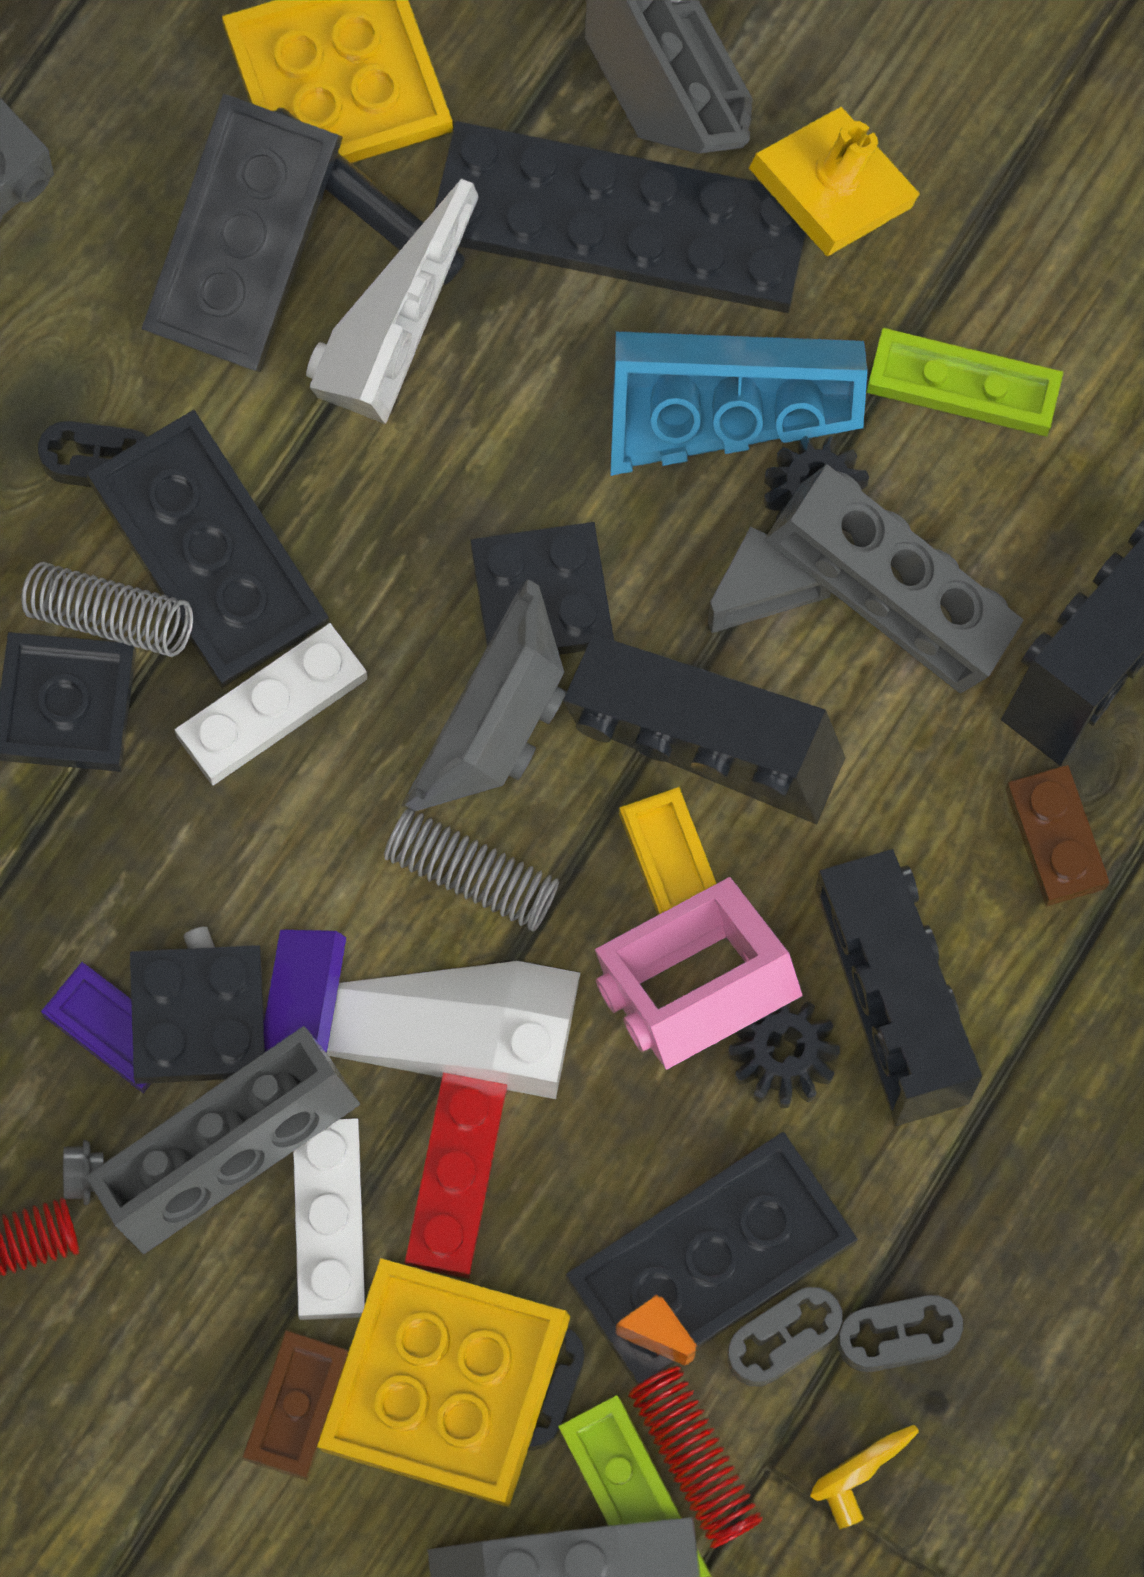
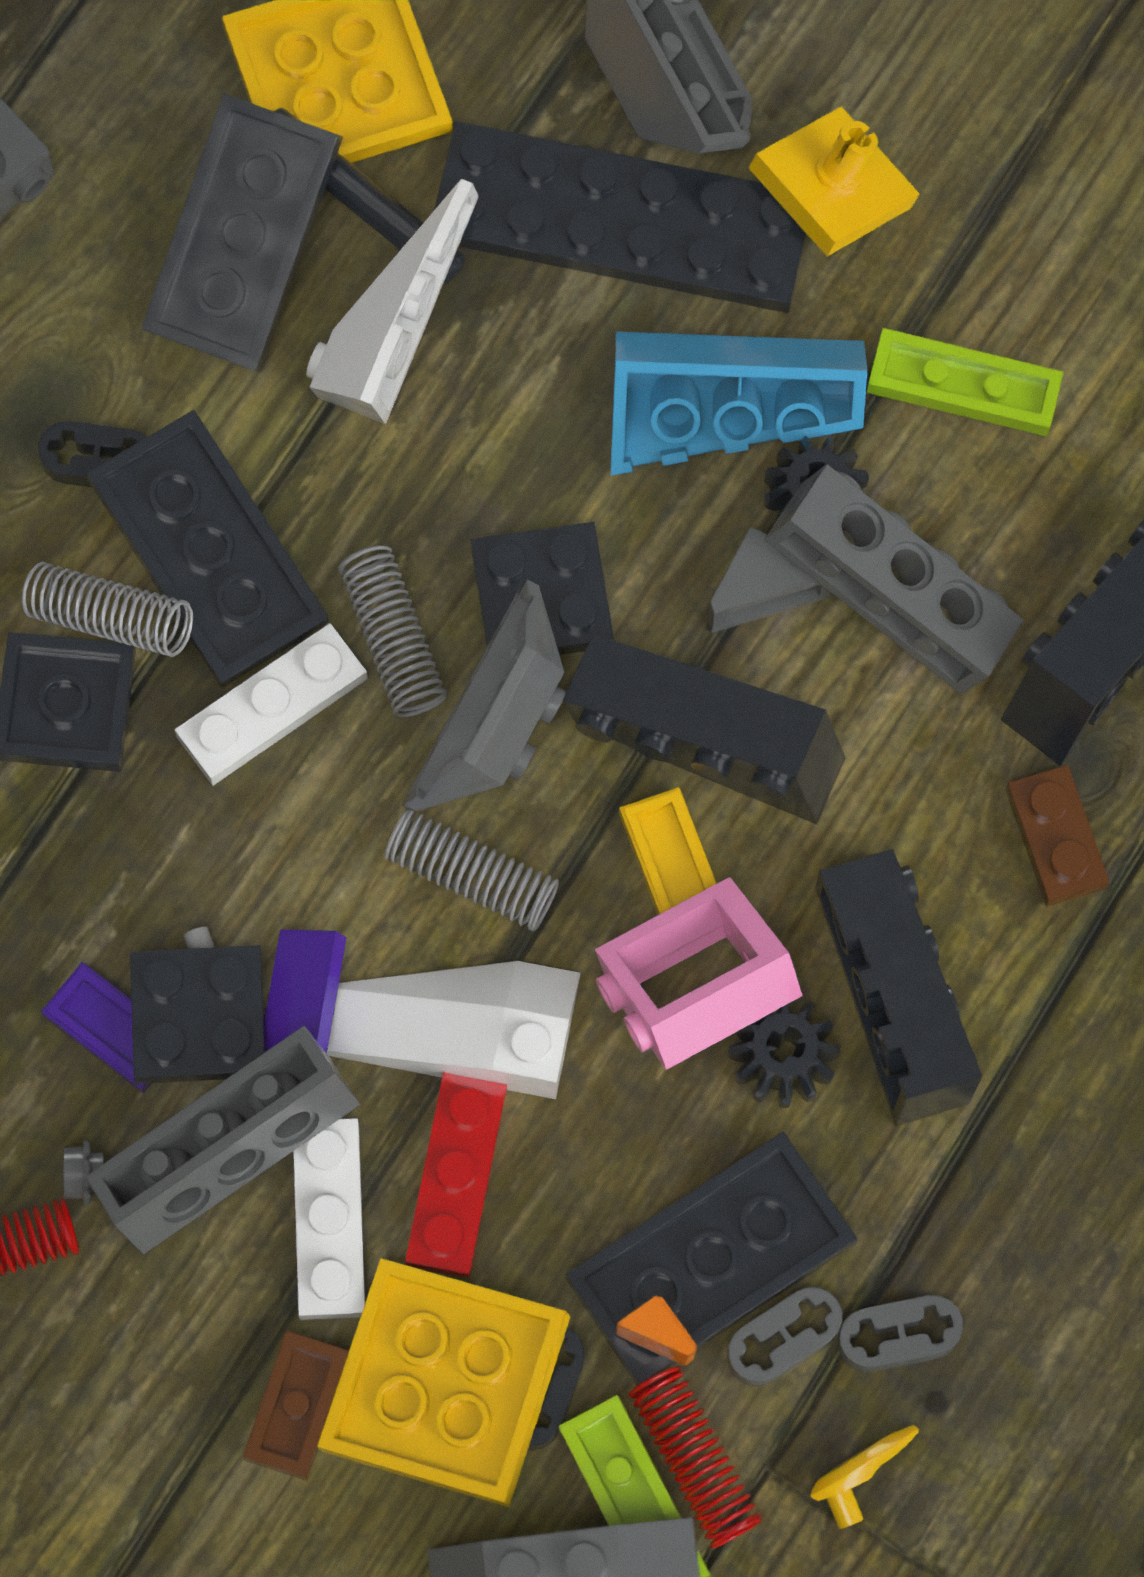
none -> light grey piece [338,545,448,717]

